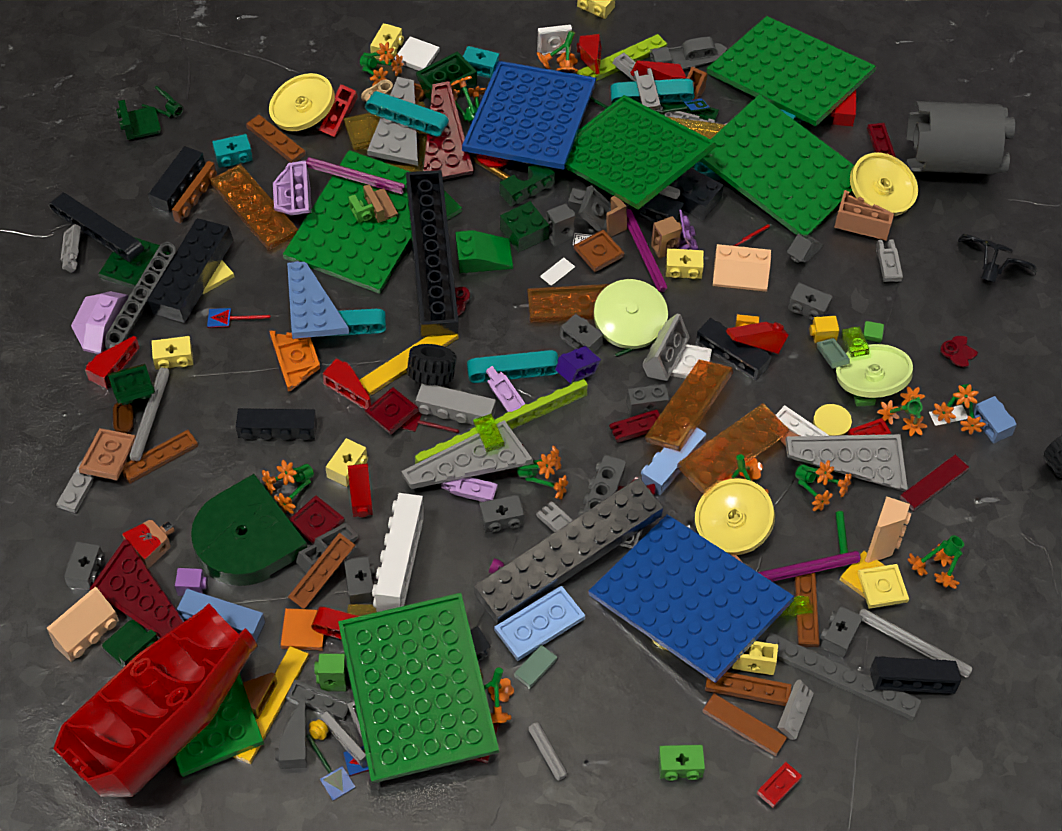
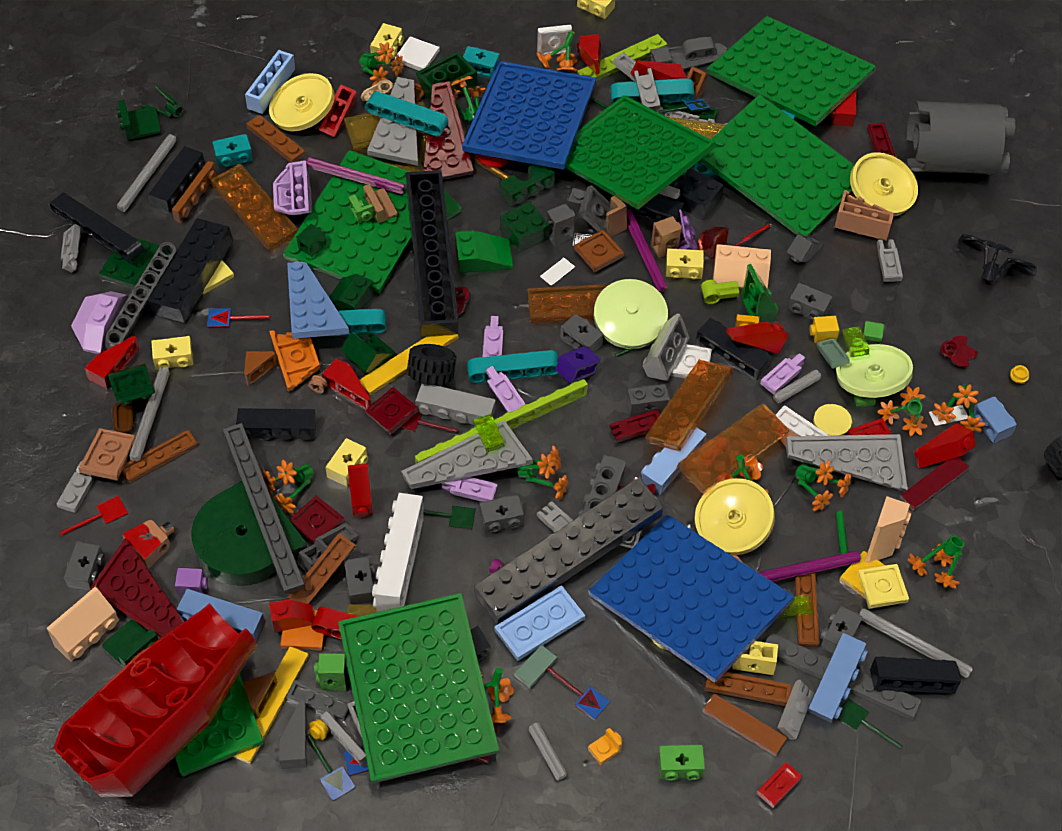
none -> red piece [60,496,128,535]
none -> light grey axle [117,134,177,212]
none -> dark grey plate [223,423,305,595]
none -> dark orange slope [244,351,277,386]
none -> light blue brick [245,50,295,114]
none -> red slope [269,599,314,633]
none -> dark green brick [296,224,326,257]
none -> nougat bush [308,375,328,393]
none -> dark green slope [329,274,374,311]
none -> dark green slope [341,332,397,373]
none -> dark green piece [423,505,476,530]
none -> lavender hinge [483,316,503,357]
none -> piece [547,667,610,720]
none -> light orange bracket [588,728,622,766]
none -> clear red slope [698,227,729,260]
none -> lime piece [701,280,739,304]
none -> green slope [741,264,778,323]
none -> lavender hinge [760,353,805,395]
none -> light grey axle [773,370,821,403]
none -> medium blue brick [808,633,868,723]
none -> dark green piece [838,698,903,749]
none -> red slope [914,423,976,468]
none -> yellow plate [1010,365,1029,383]

